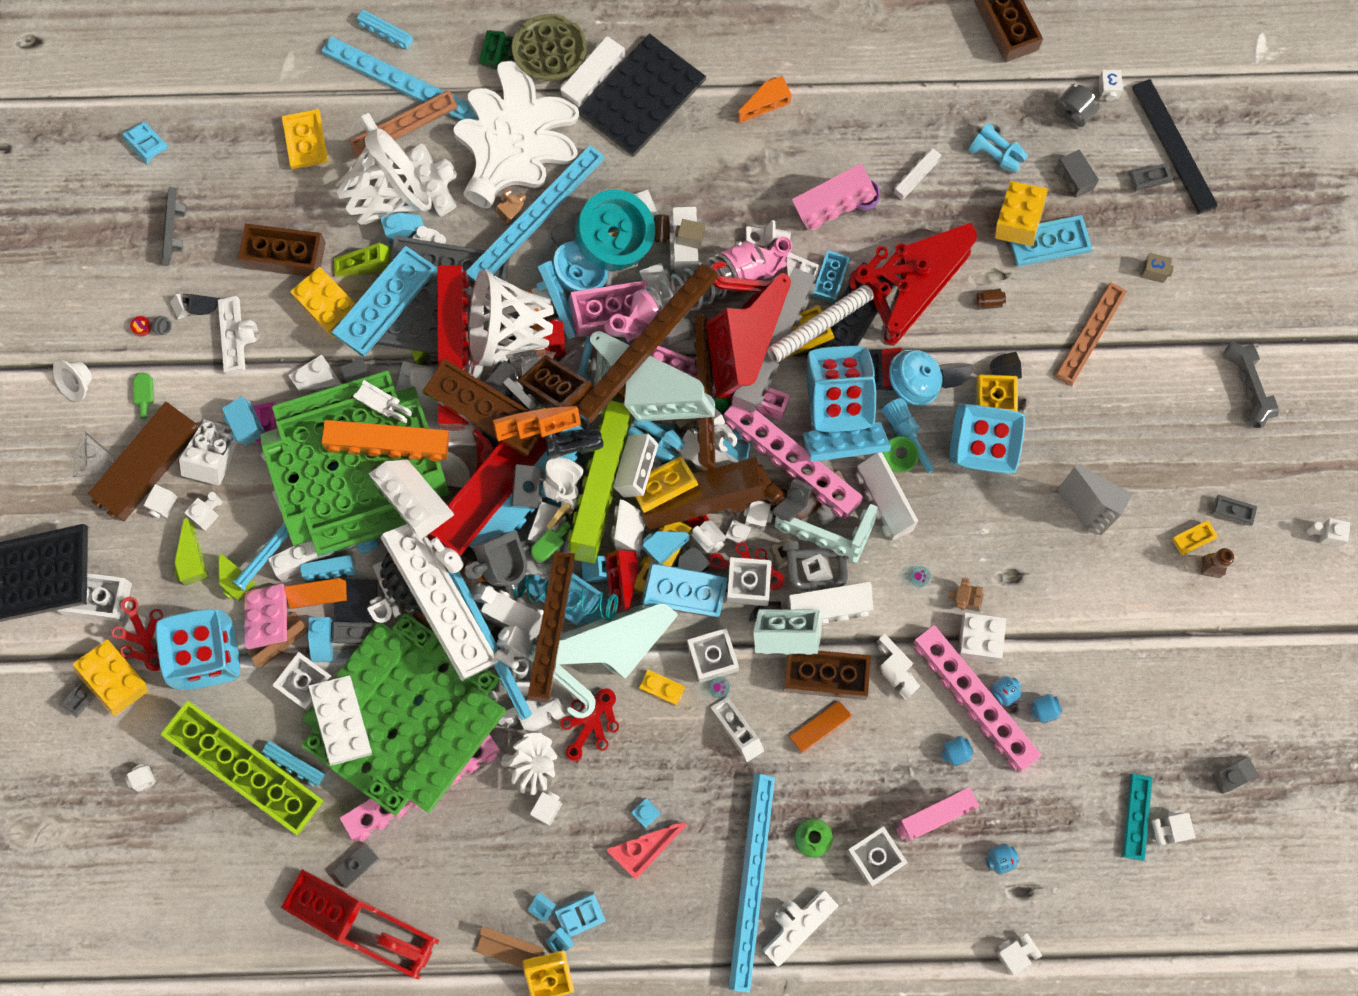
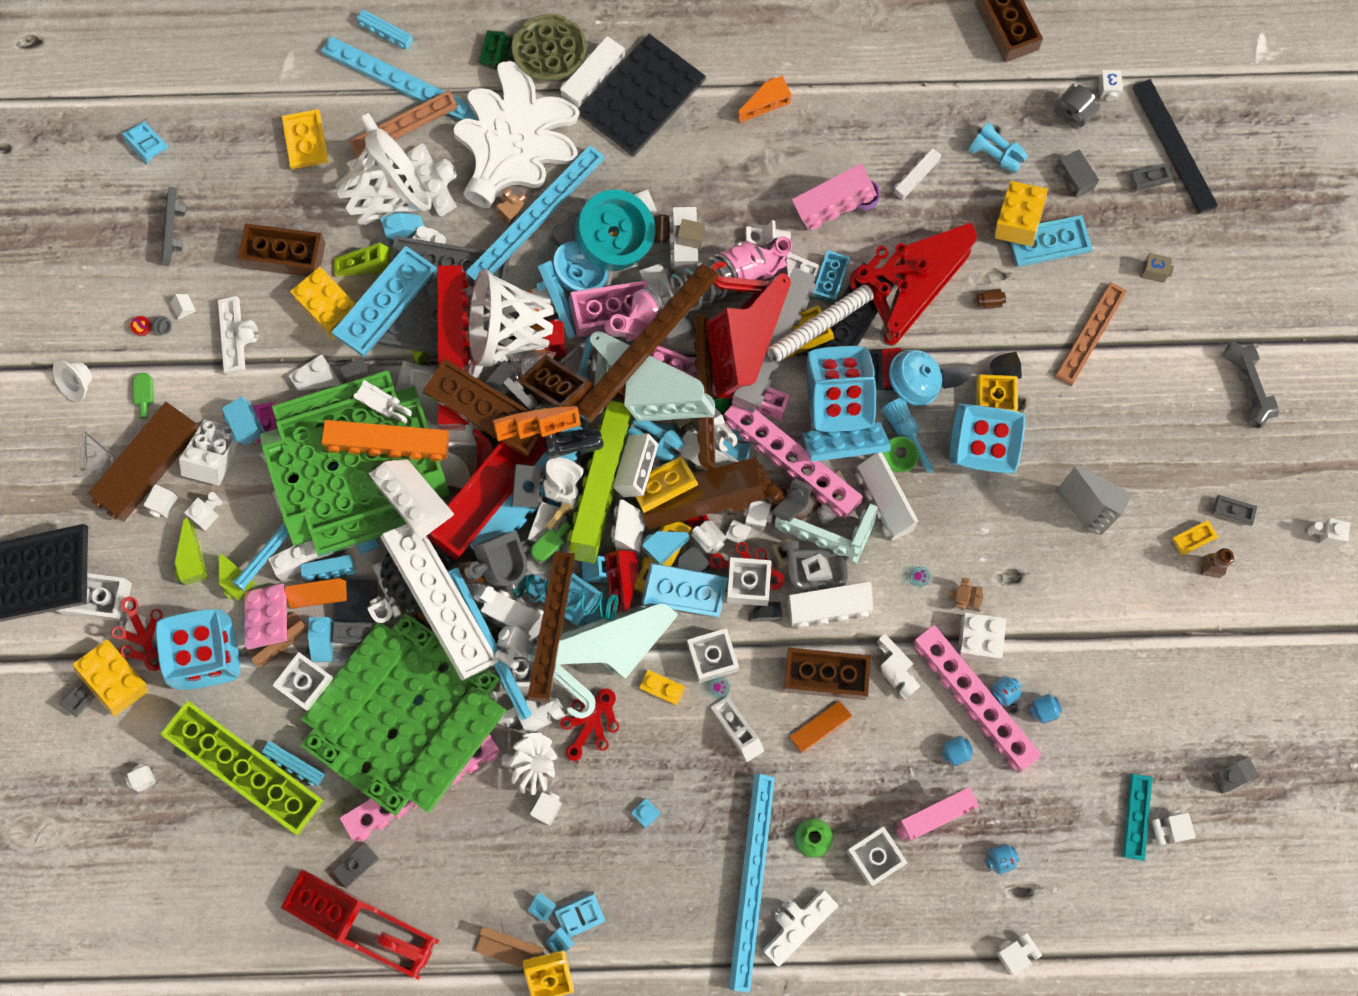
black brick [183,294,220,315] -> none
white plate [309,675,372,766] -> none
white piece [431,537,464,573] -> none
coral wing [607,822,687,879] -> none
light aqua brick [753,609,822,655] -> none

